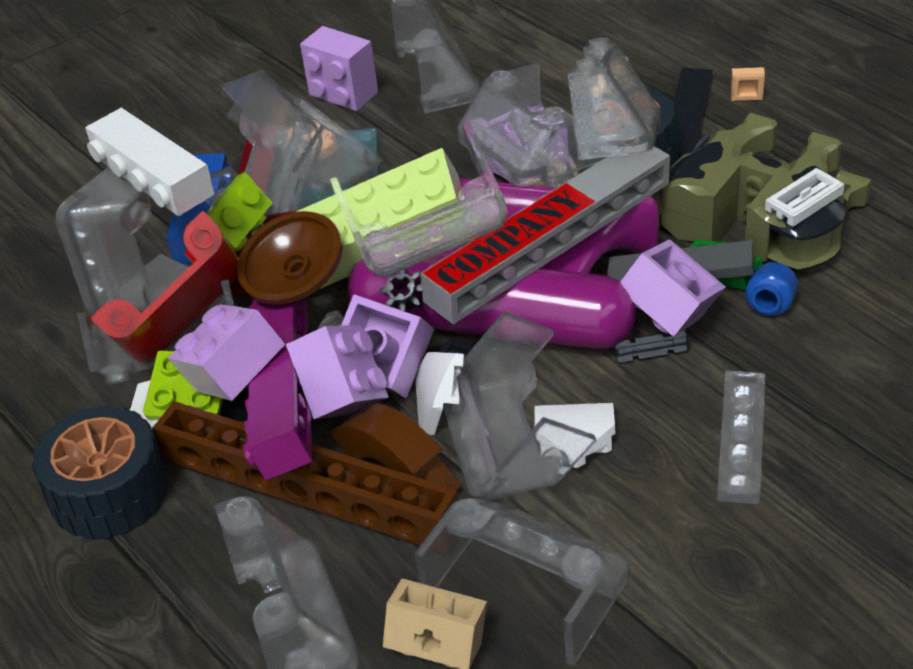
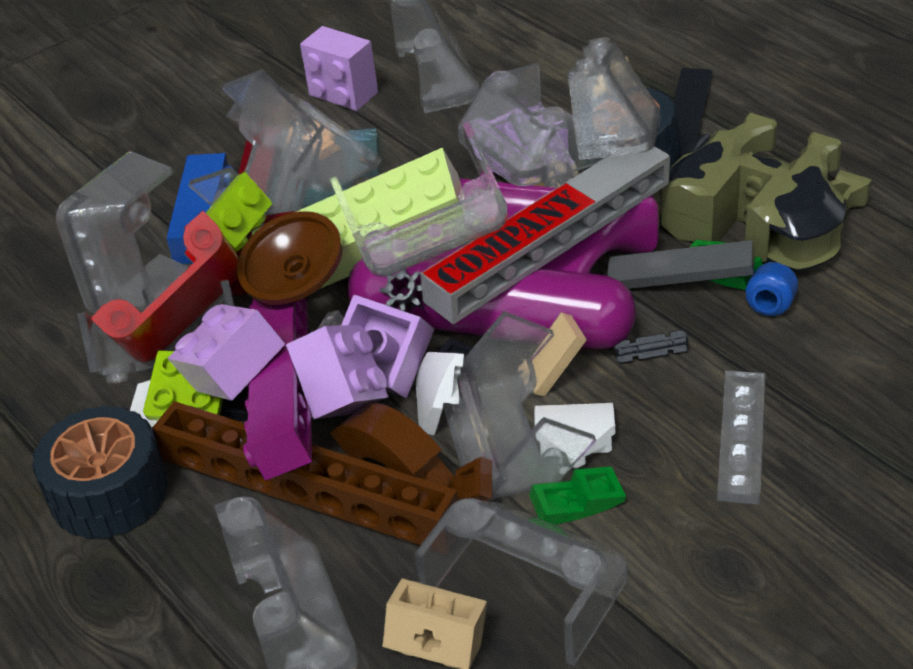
white brick [85,108,215,216] -> none
lavender brick [620,239,725,337] -> none
light nougat tile [730,67,765,101] -> none
white tile [765,168,844,227] -> none
none -> reddish brown tile [455,457,492,511]
none -> tan tile [521,312,587,397]
none -> green slope [529,466,626,526]

